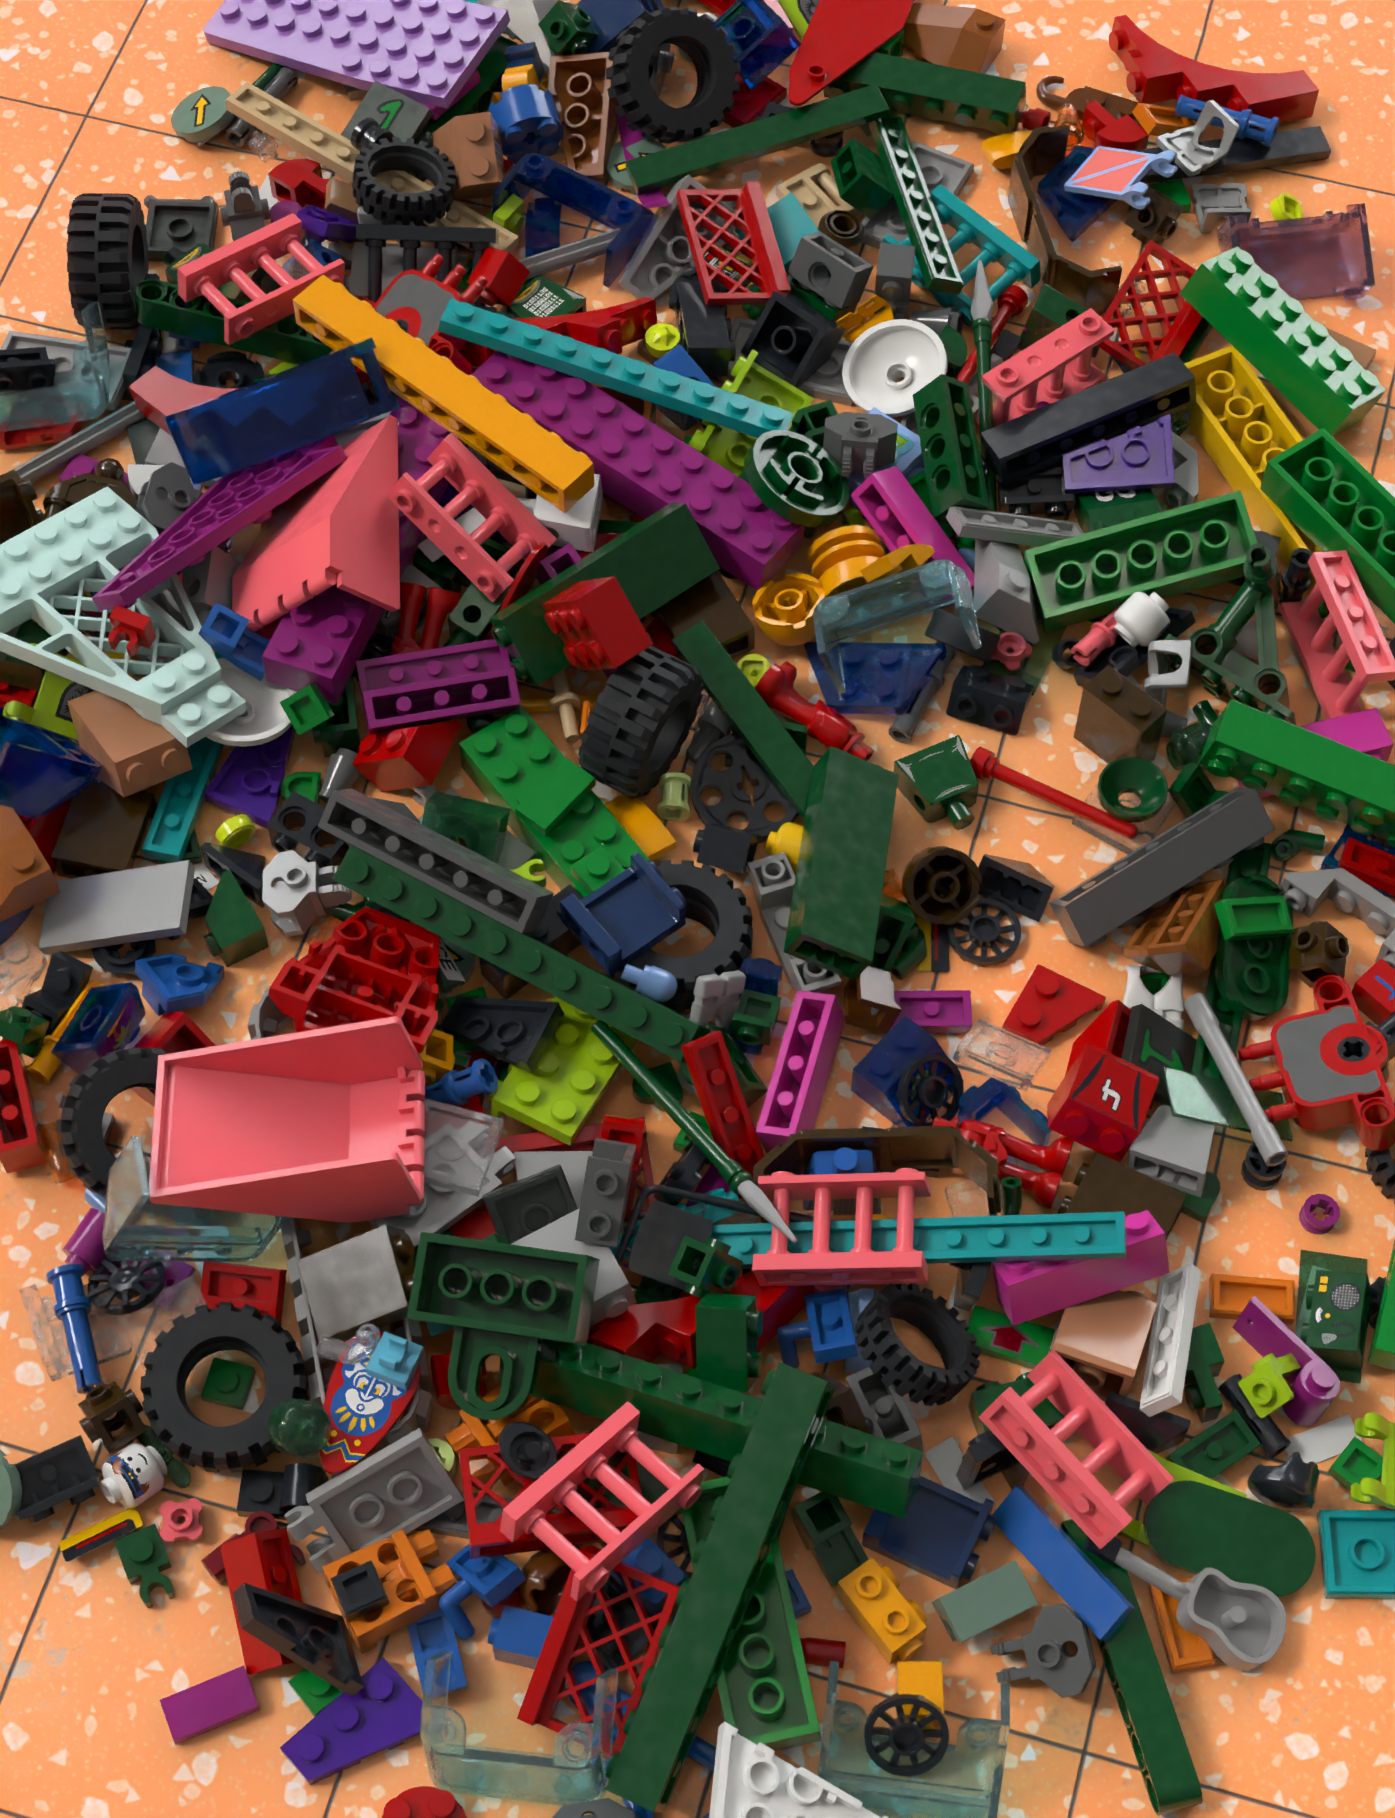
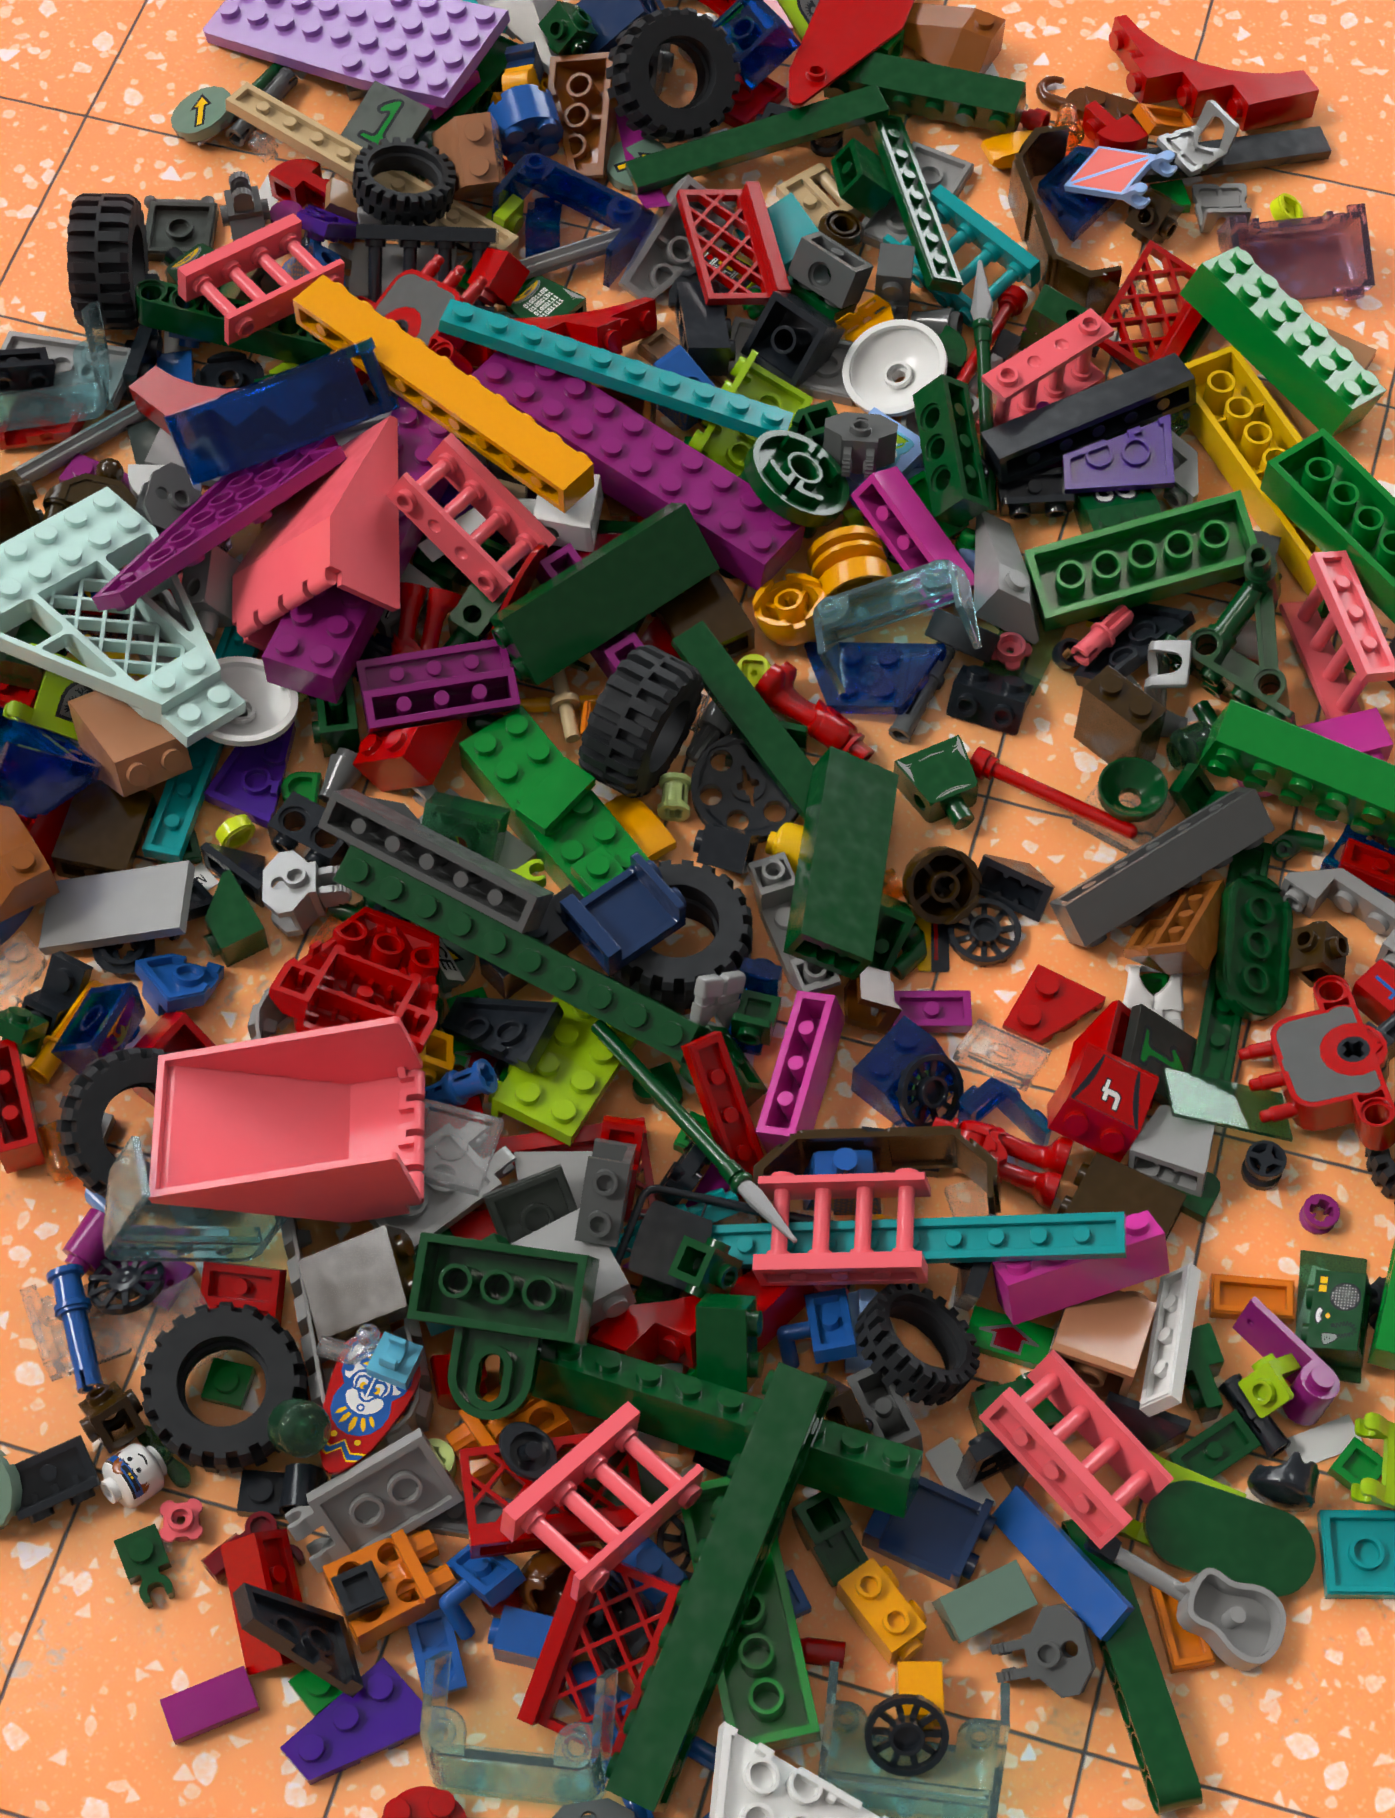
sticker [59,1507,143,1562] -> none
red tile [108,605,156,656] -> none
blue slope [198,602,270,681] -> none
green plate [279,682,334,735] -> none
black wheel [351,117,394,151] -> none
red brick [542,576,653,670] -> none
medium blue cylinder [621,964,677,1002] -> none
neon yellow tile [645,323,680,358] -> none
light orange slope [860,544,935,583] -> none
light grey tile [946,506,1085,547] -> none
dark green arm [1001,1177,1022,1216] -> none
white head [1113,592,1170,647] -> none
blue pin [1174,95,1280,148] -> none
light grey piece [1183,993,1289,1166] -> none
green tile [1214,895,1294,941] -> none
black pin [1279,548,1313,604] -> none

